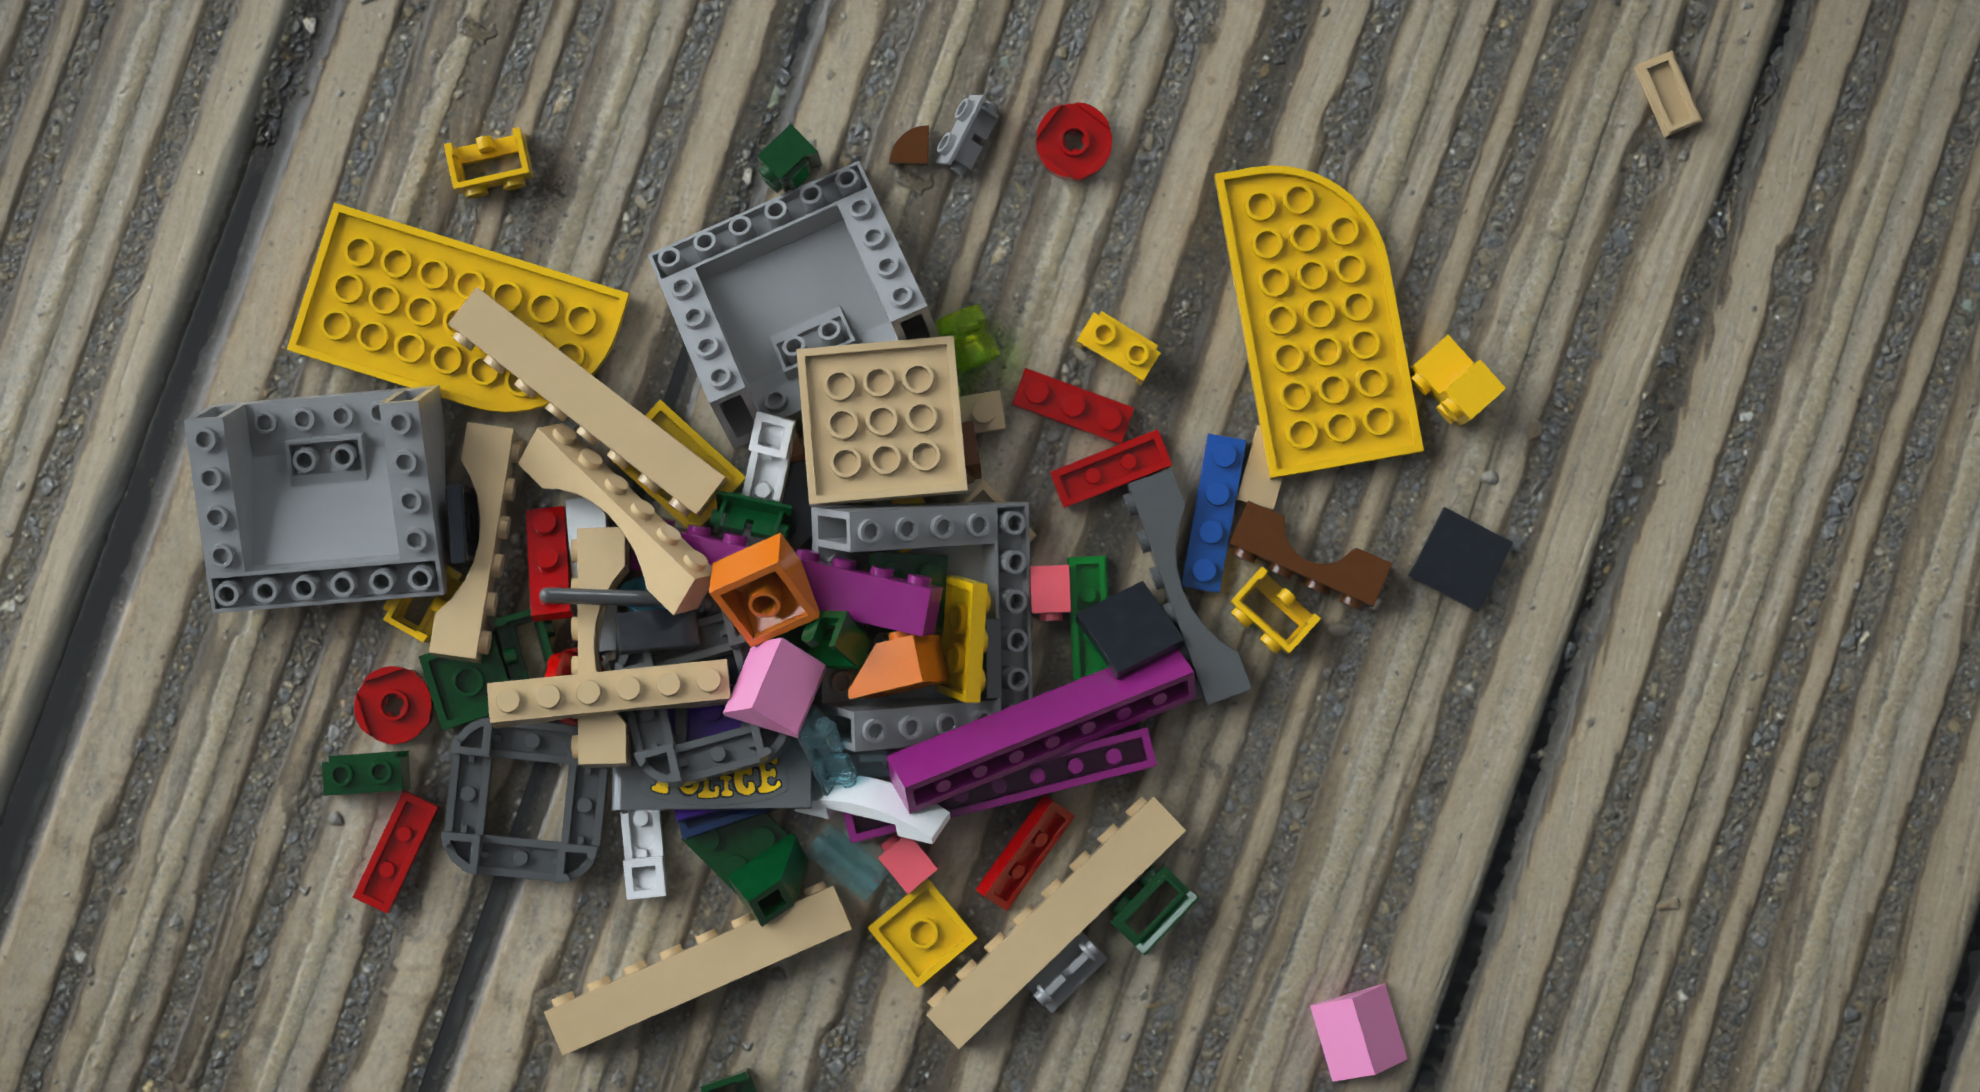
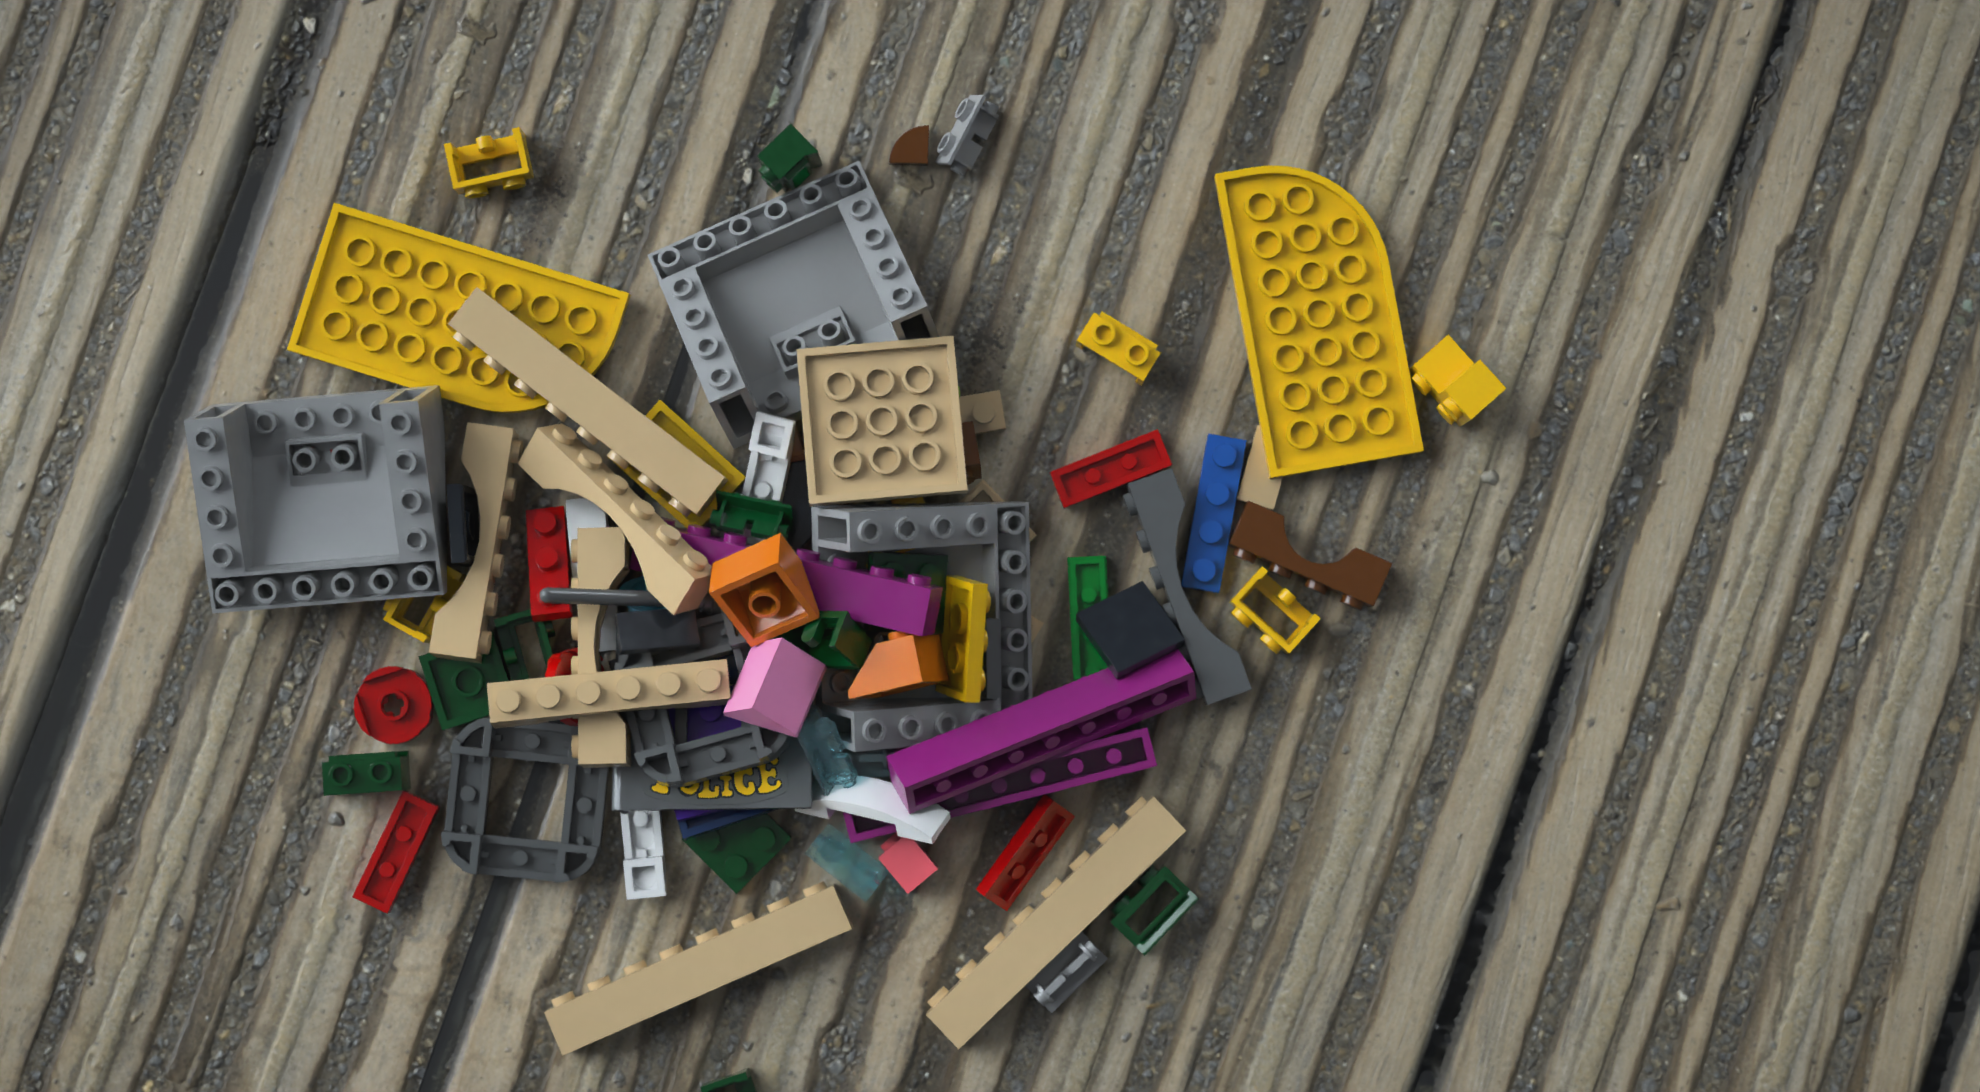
dark green slope [727,833,809,927] -> none
yellow plate [867,878,978,988] -> none
clear neon green wheel [934,304,1001,374] -> none
red plate [1012,368,1134,445] -> none
coral brick [1030,565,1071,622] -> none
red plate [1036,102,1112,182] -> none
bright pink slope [1310,983,1408,1081] -> none
black tile [1407,507,1513,612] -> none
tan tile [1634,51,1703,138] -> none

